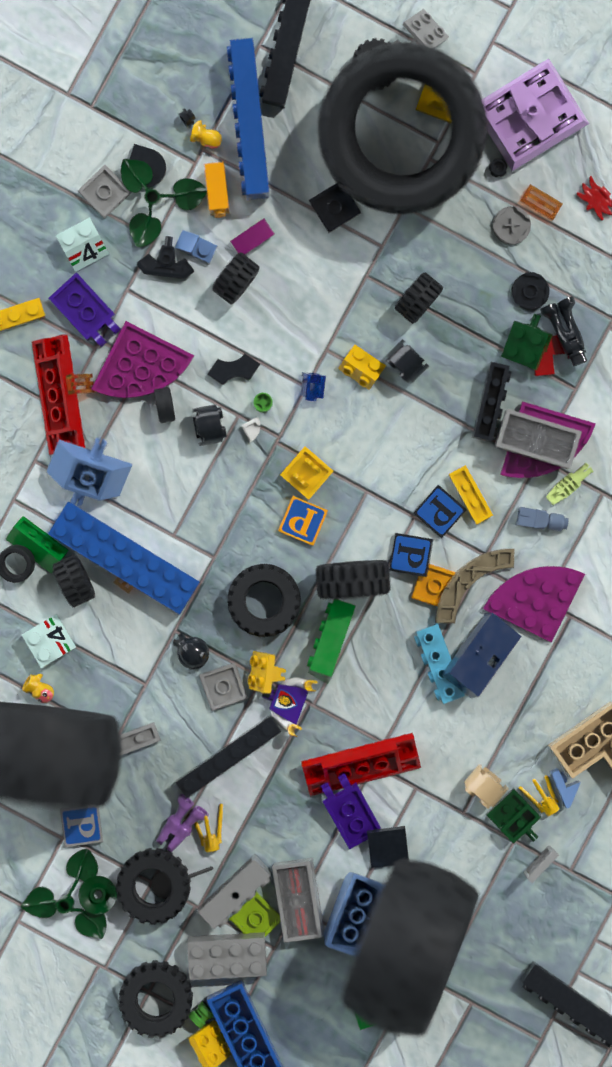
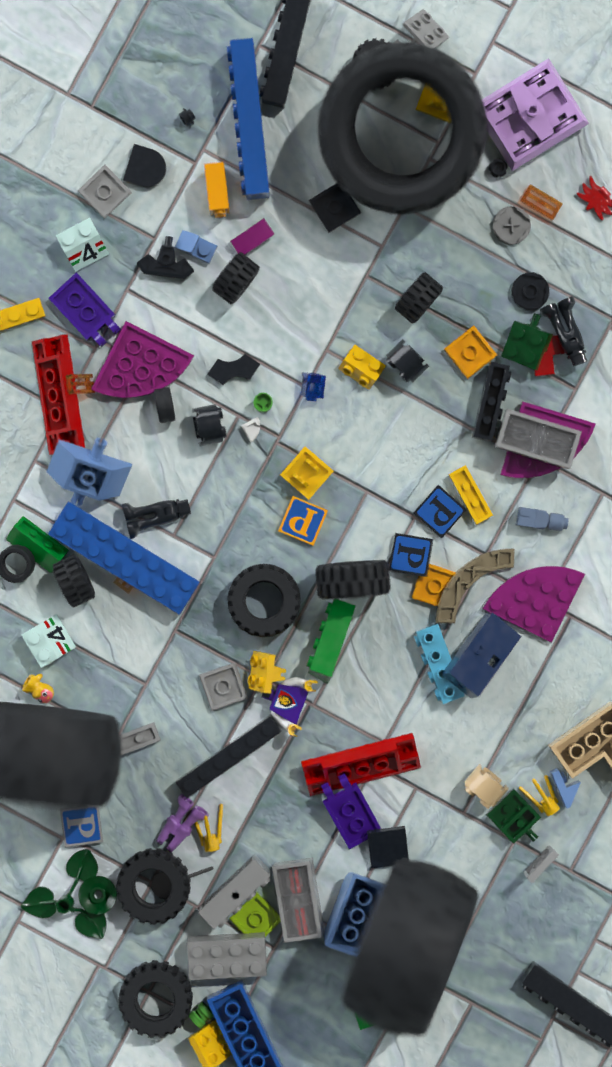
dark green plant [121,159,207,247] -> none
black hat [173,633,209,669] -> none
yellow animal [190,120,222,149] -> none
yellowish green hinge [546,463,594,506] -> none
none -> black piece [122,499,191,539]
none -> light orange tile [444,325,497,379]

